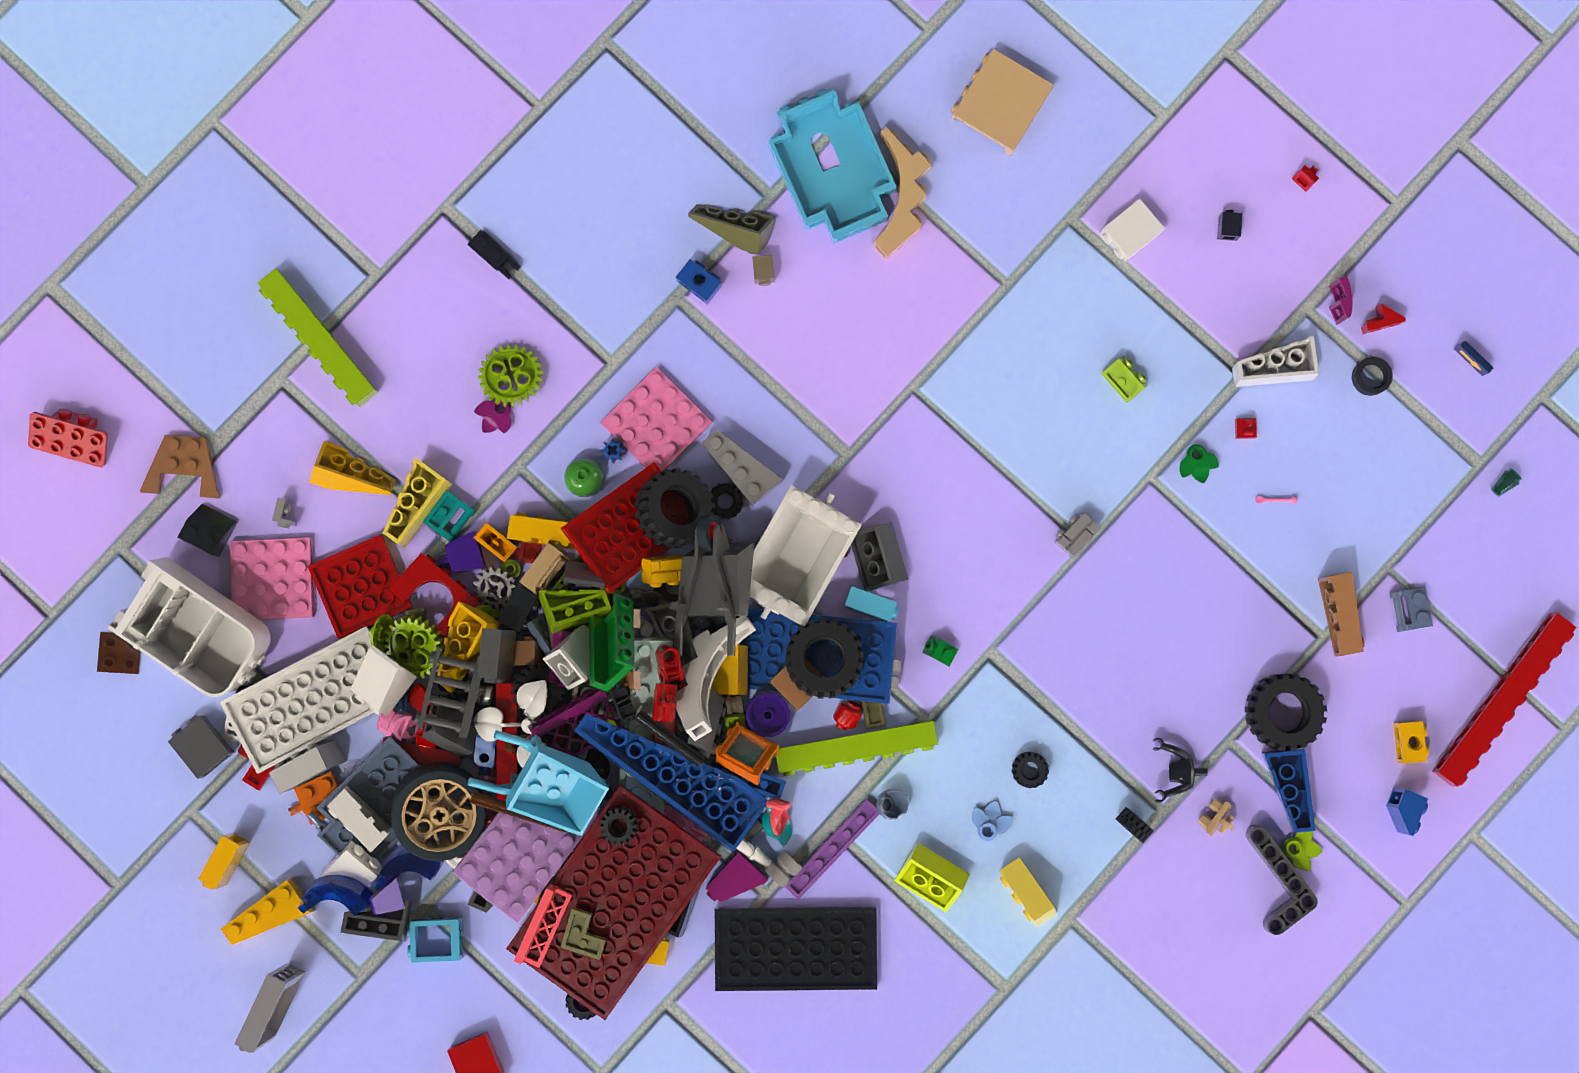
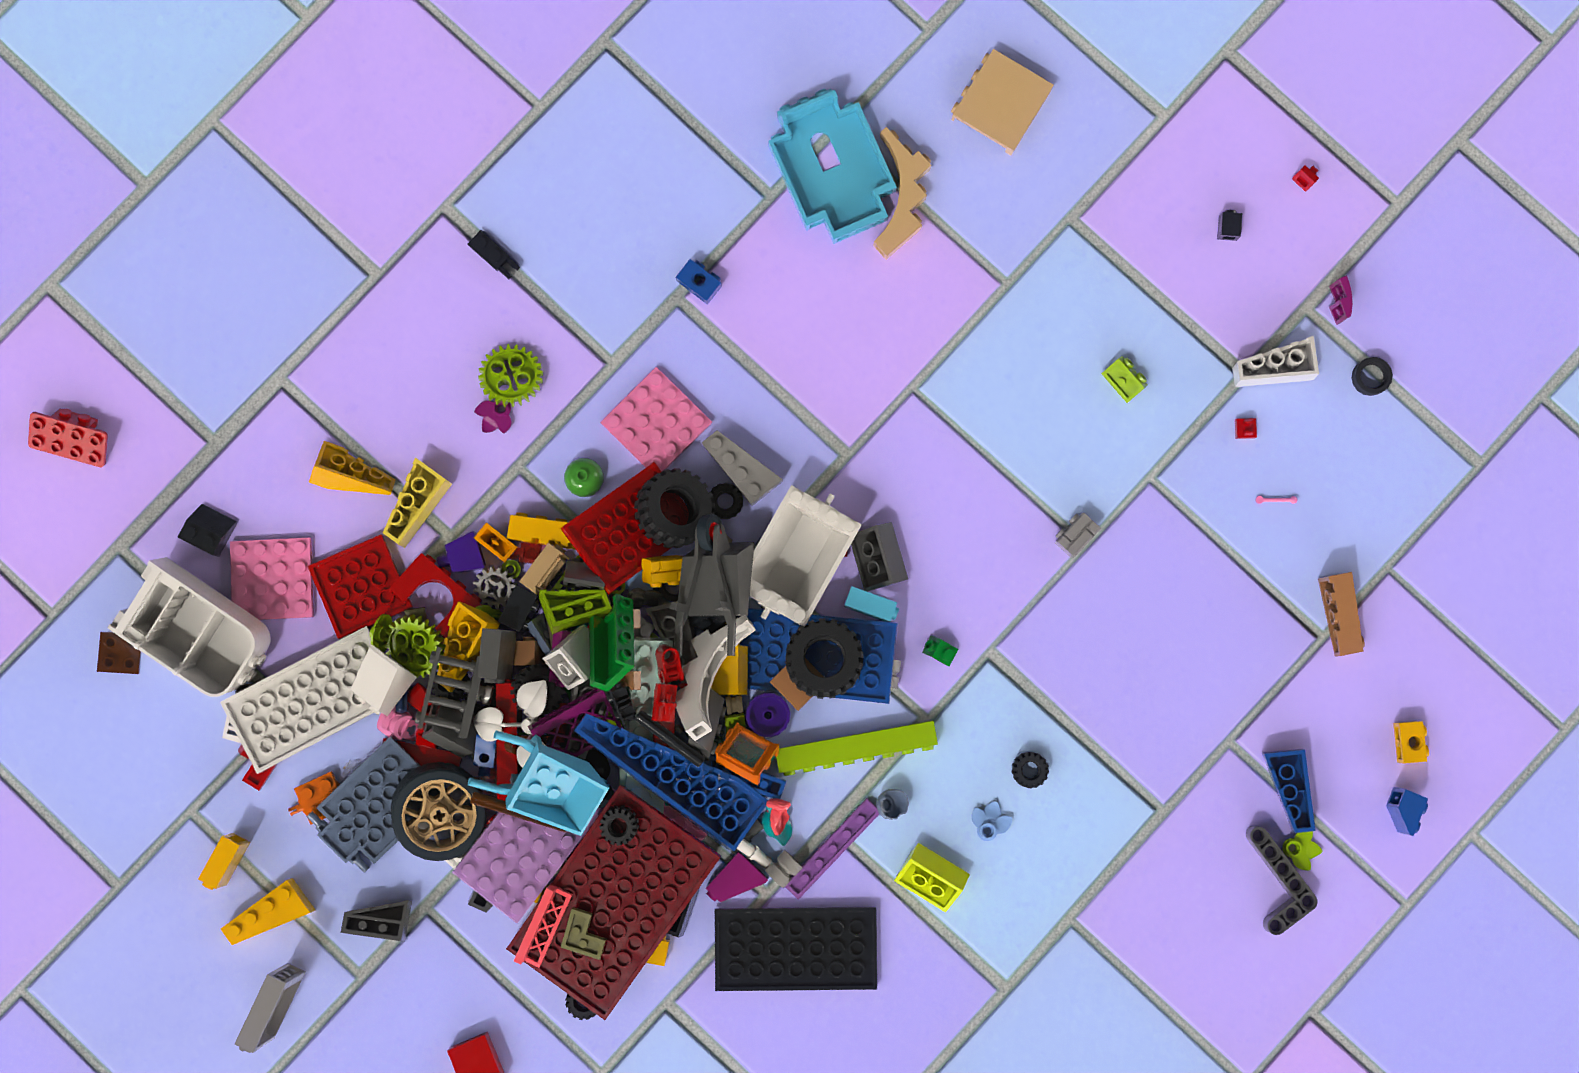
medium nougat wing [140,435,220,499] -> none
dark grey brick [167,715,235,779] -> none
lime brick [257,268,378,407] -> none
light grey wedge [269,740,347,794] -> none
light grey bracket [272,497,297,529] -> none
clear blue arch [298,875,373,916] -> none
white brick [316,841,383,907] -> none
white wedge [327,785,390,853] -> none
slope [369,873,405,915] -> none
clear blue arch [375,852,445,892] -> none
medium azure window [407,917,463,963] -> none
teal plate [423,490,476,542] -> none
blue gear [600,438,626,464] -> none
olive wedge [688,204,776,255] -> none
dark tan brick [752,255,774,286] -> none
red head [833,700,862,731] -> none
olive plate [861,701,886,730] -> none
light yellow wedge [999,857,1057,927] -> none
white brick [1100,198,1165,262] -> none
black tyre [1115,807,1154,843] -> none
black piece [1152,738,1208,803] -> none
green plate [1179,444,1219,483] -> none
tan hips [1198,798,1235,836] -> none
black tyre [1245,674,1327,751] -> none
red slope [1361,304,1406,335] -> none
sand blue plate [1389,587,1433,632] -> none
red brick [1432,613,1577,787] -> none
dark blue tile [1454,341,1494,376] -> none
cone [1491,468,1522,497] -> none

